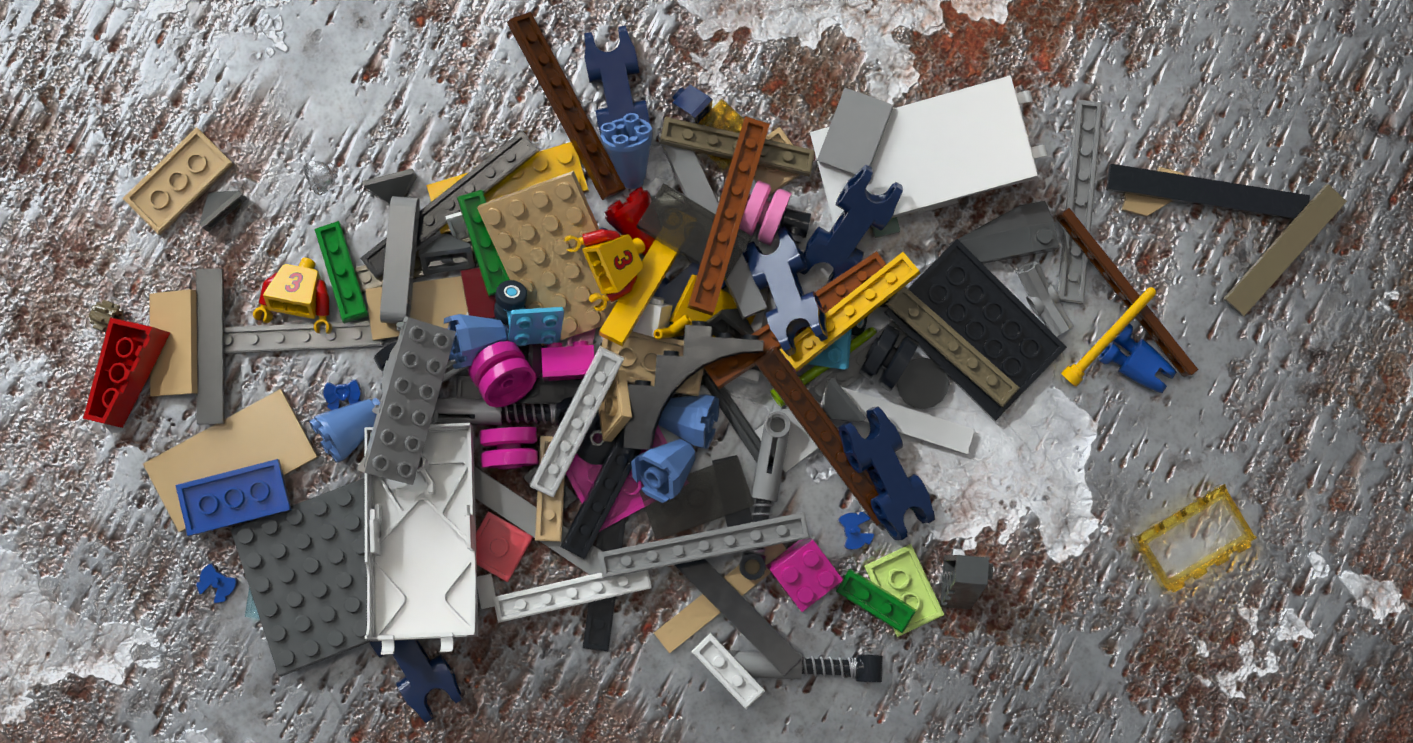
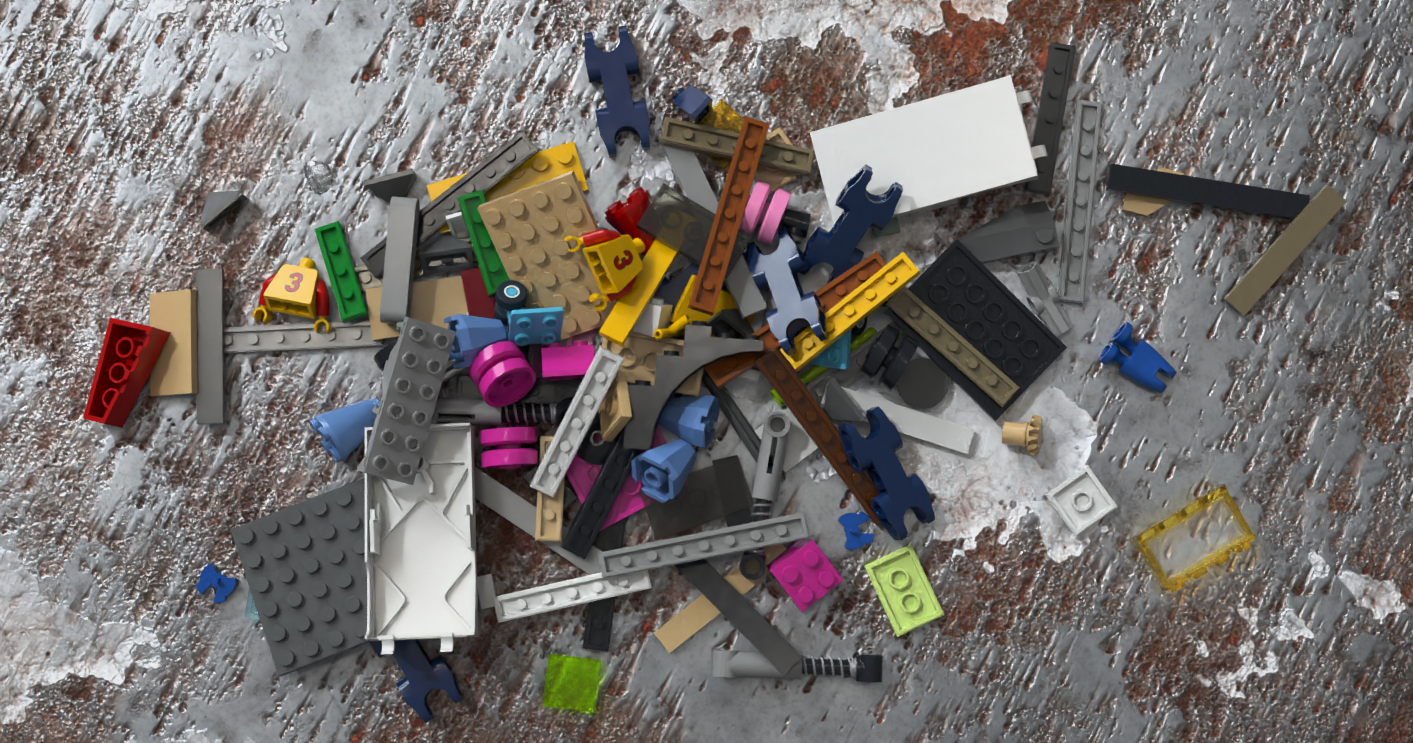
dark tan gear [88,300,124,333] -> none
tan tile [122,127,234,235] -> none
tan tile [143,389,318,532] -> none
blue plate [175,459,292,536] -> none
blue piece [323,379,361,410] -> none
coral tile [476,511,534,582] -> none
reddish brown tile [507,12,626,201] -> none
medium blue cone [601,113,653,189] -> none
white tile [691,633,765,709] -> none
light grey tile [817,88,894,175] -> none
green tile [836,568,917,633] -> none
dark grey wedge [940,555,993,610] -> none
reddish brown tile [1056,208,1199,377] -> none
yellow piece [1061,287,1156,387] -> none
none -> clear neon green tile [542,653,601,712]
none -> tan gear [1002,415,1043,456]
none -> black tile [1024,42,1076,196]
none -> white tile [1044,465,1117,537]

